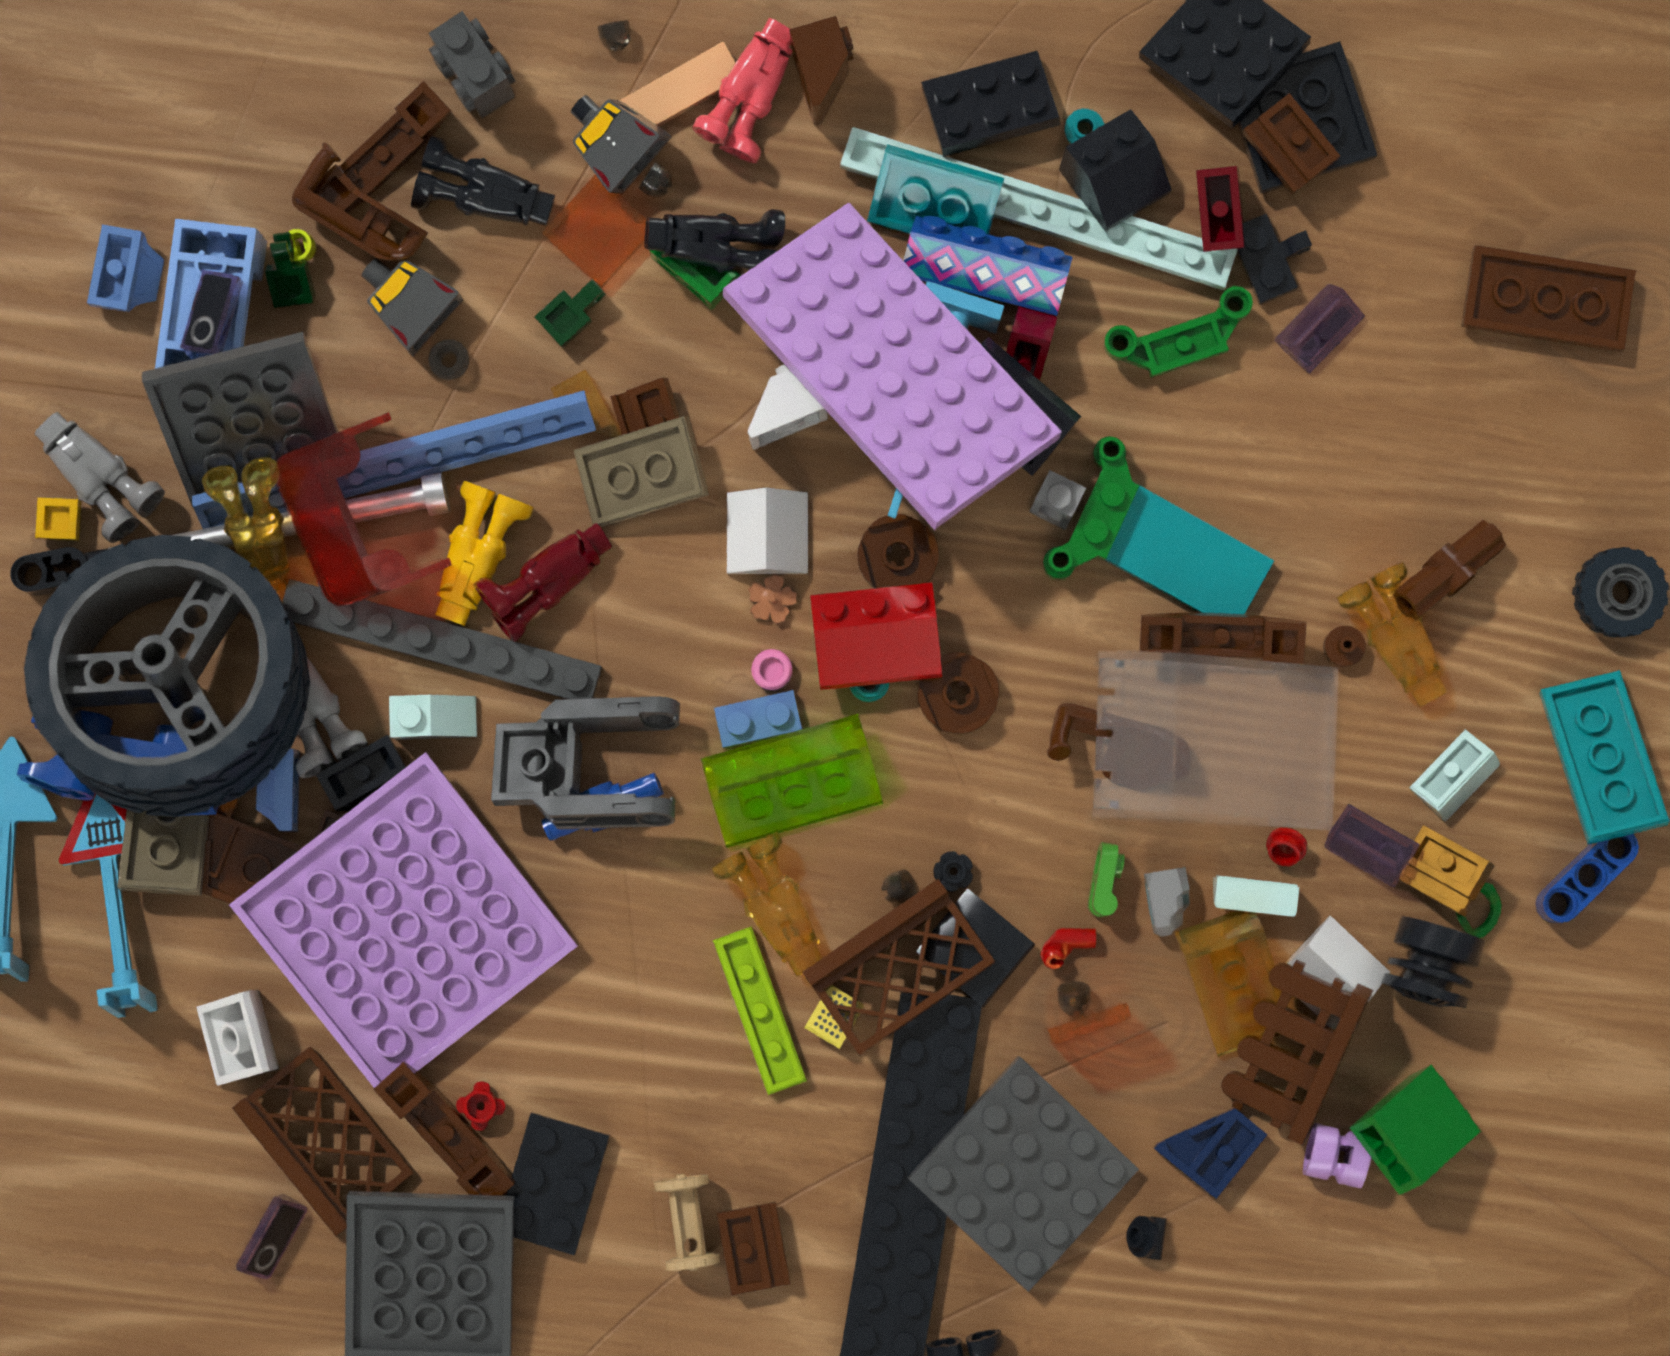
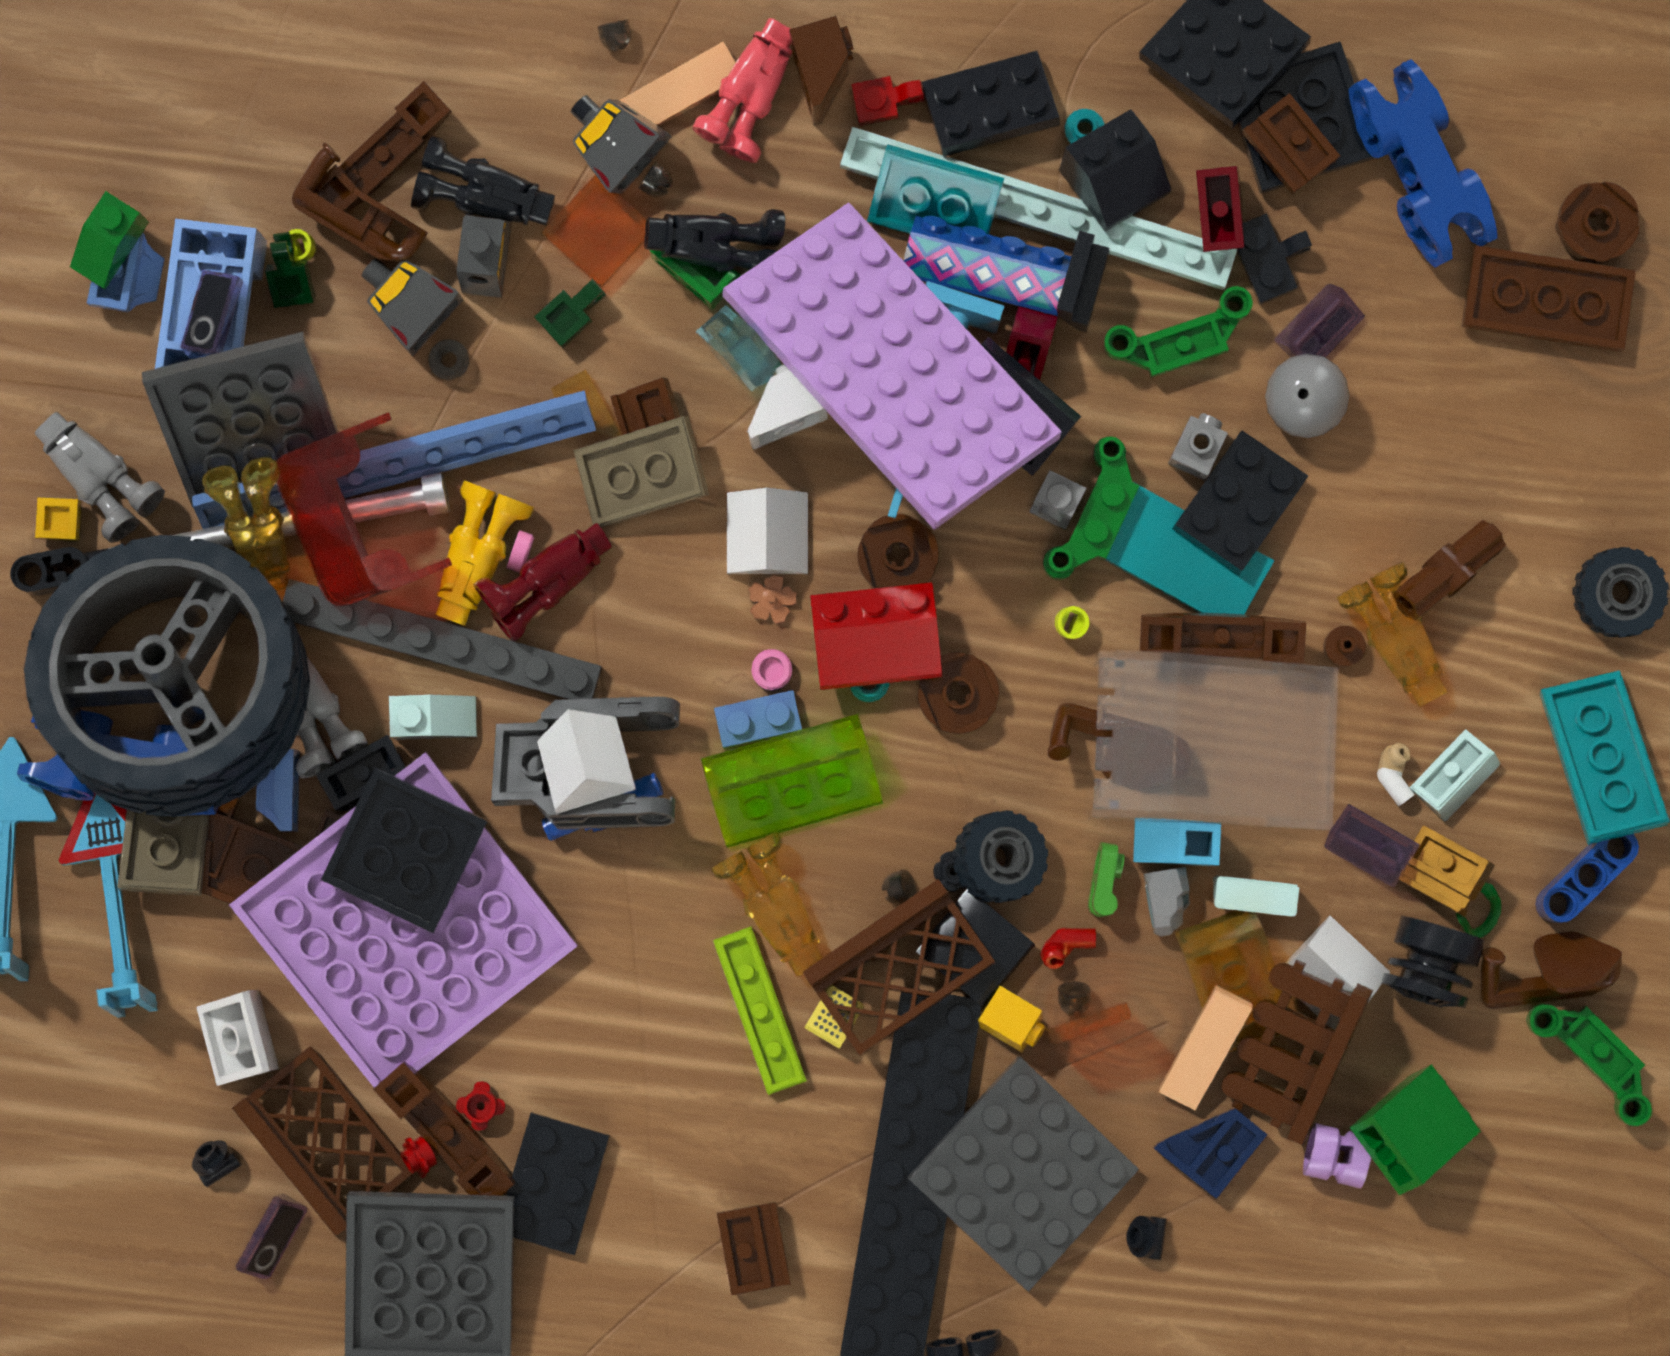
dark grey brick [428,11,516,119] -> none
tan hose [654,1174,720,1271] -> none
red plate [1266,828,1308,867] -> none
none -> green slope [70,191,150,290]
none -> black plate [192,1140,242,1187]
none -> black plate [321,767,488,933]
none -> red plate [401,1136,437,1179]
none -> dark grey torso [457,215,512,298]
none -> bright pink tile [506,530,534,573]
none -> white slope [537,709,636,814]
none -> clear light blue brick [695,305,782,392]
none -> red plate [851,76,924,126]
none -> black wheel [953,810,1049,903]
none -> yellow brick [978,986,1046,1053]
none -> neon yellow hinge [1054,606,1089,639]
none -> black slope [1057,231,1110,333]
none -> medium azure slope [1133,821,1221,866]
none -> light nougat tile [1159,985,1253,1111]
none -> light grey brick [1168,413,1228,481]
none -> black plate [1172,430,1308,575]
none -> light grey piece [1265,353,1350,438]
none -> blue piece [1348,59,1498,268]
none -> arm [1377,743,1415,806]
none -> reddish brown piece [1481,931,1622,1009]
none -> green plate [1526,1004,1652,1126]
none -> reddish brown plate [1555,181,1640,264]

